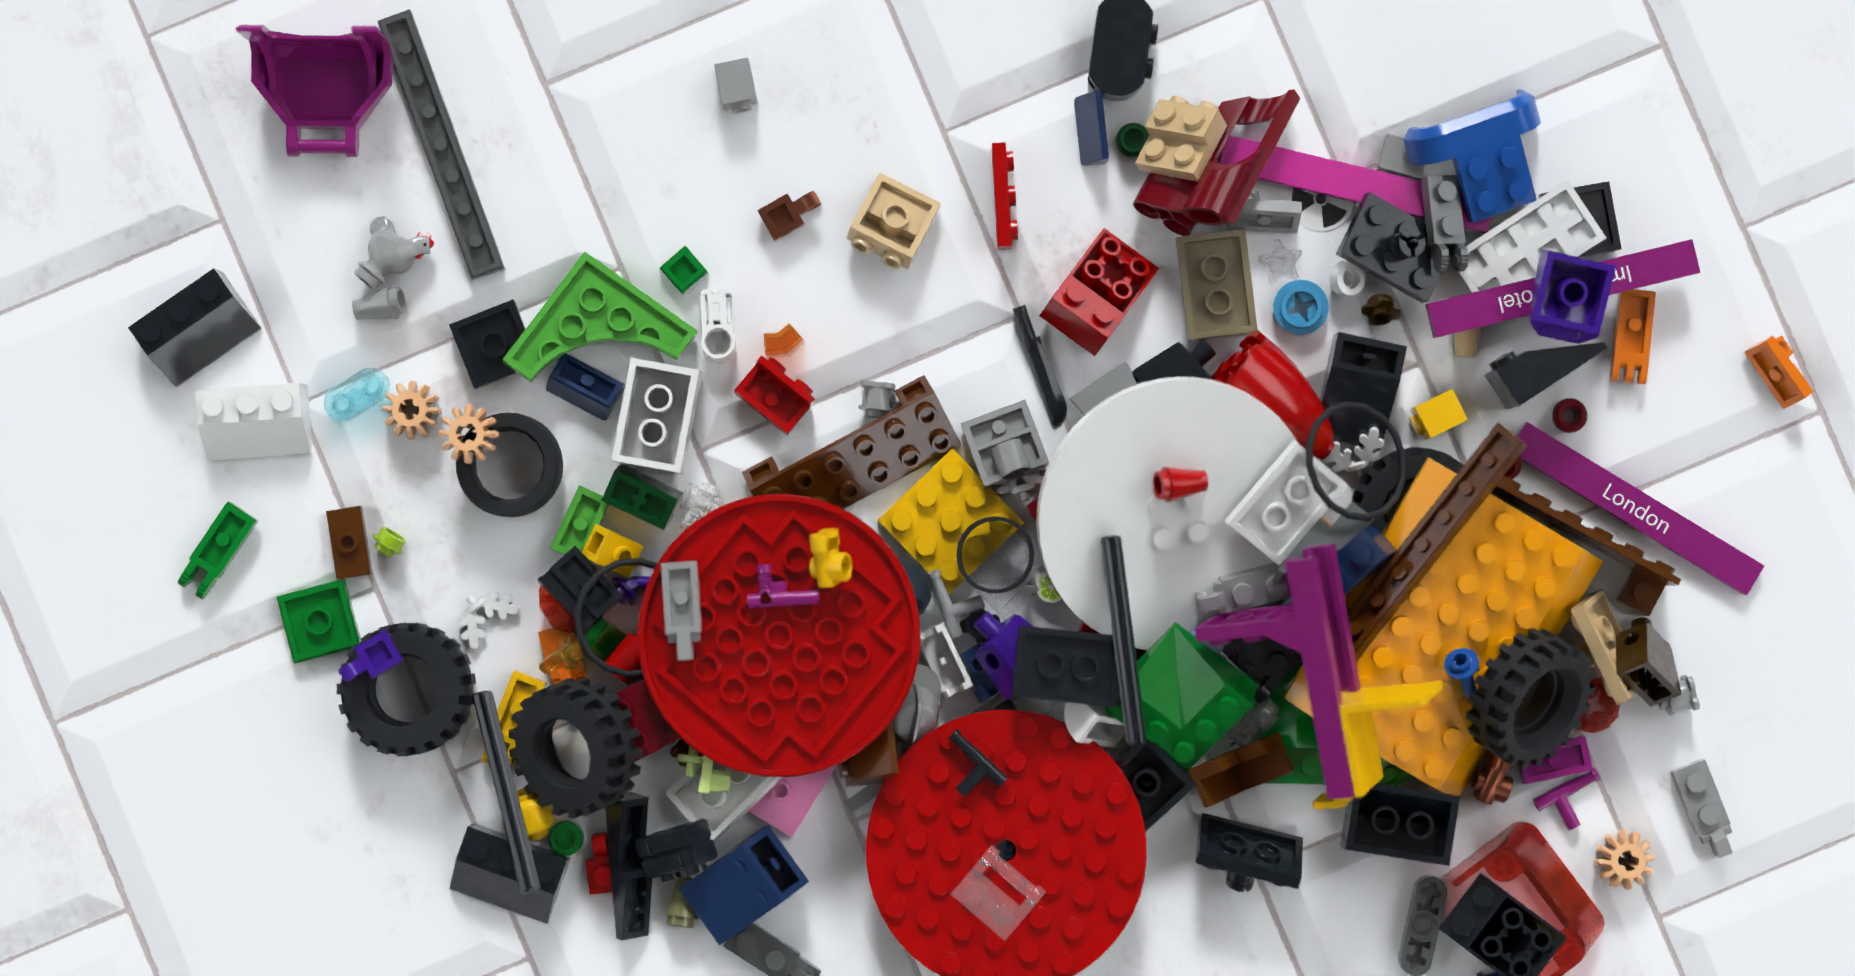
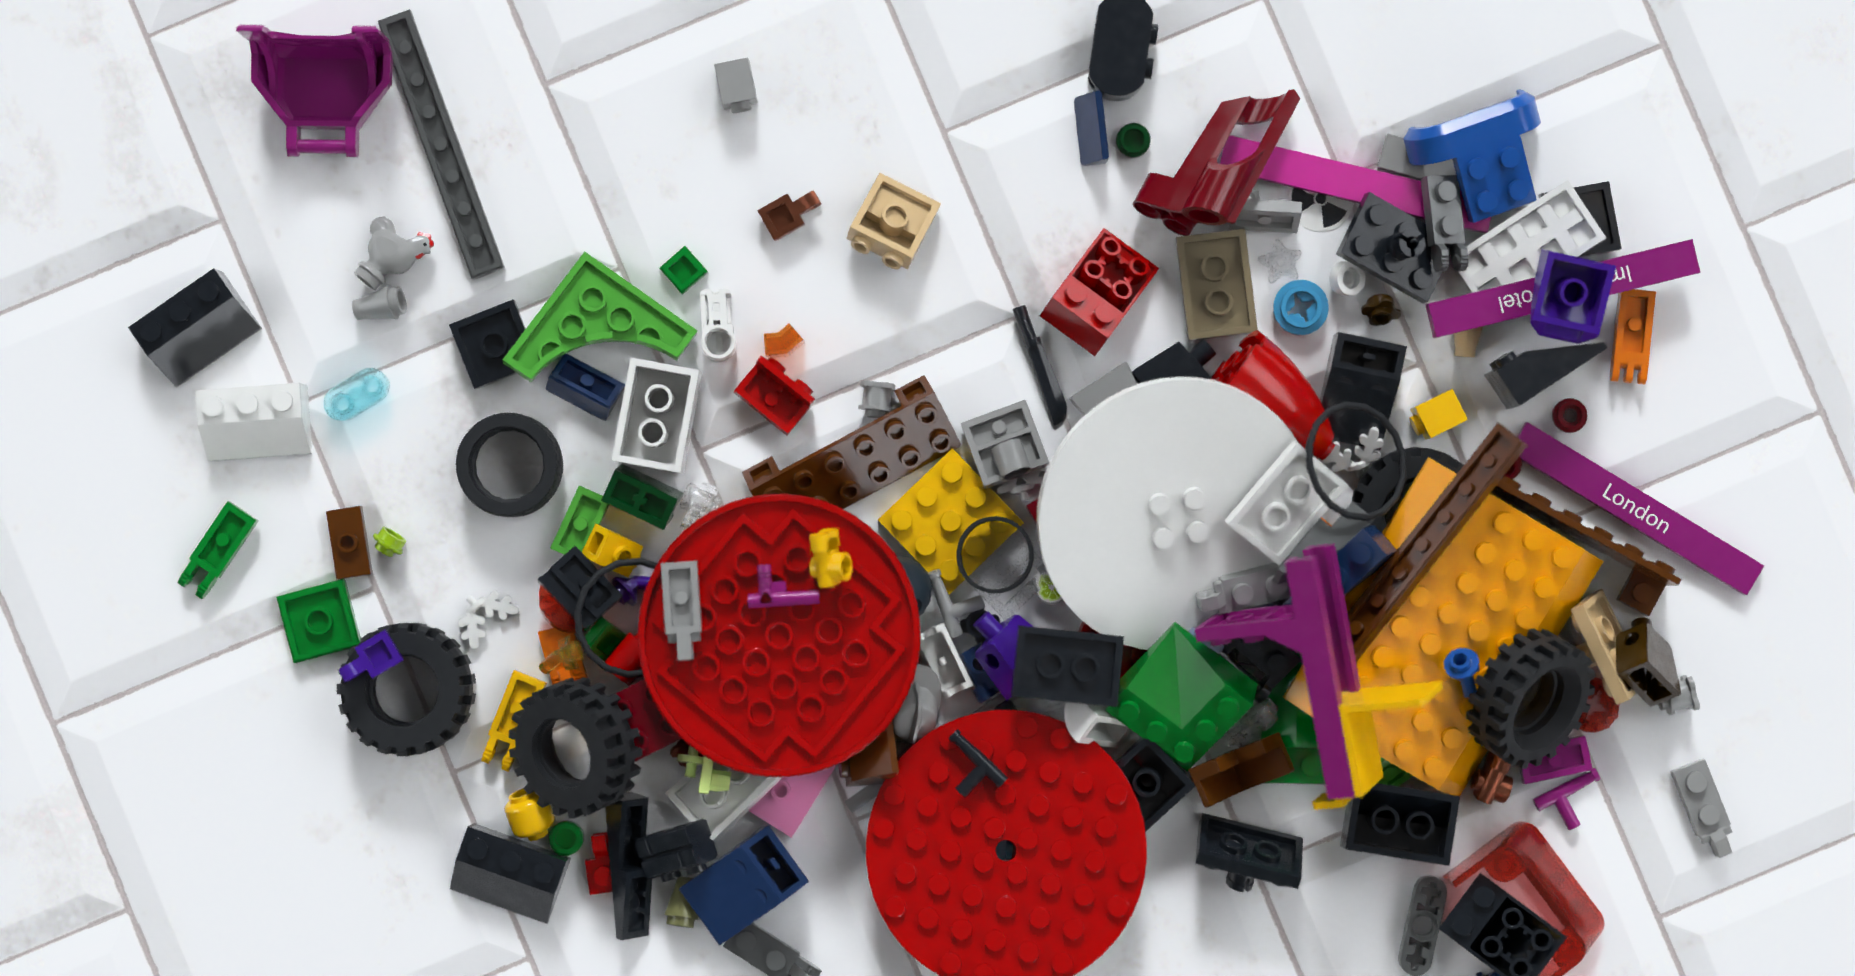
light nougat gear [382,380,442,440] -> none
light nougat gear [438,404,499,464] -> none
black axle [473,690,540,894] -> none
clear plate [951,845,1047,941] -> none
red plate [991,142,1018,250] -> none
black axle [1101,535,1147,746] -> none
tan plate [1135,96,1227,182] -> none
red cone [1152,467,1208,502] -> none
light nougat gear [1594,830,1655,890] -> none
orange hinge [1744,335,1814,409] -> none

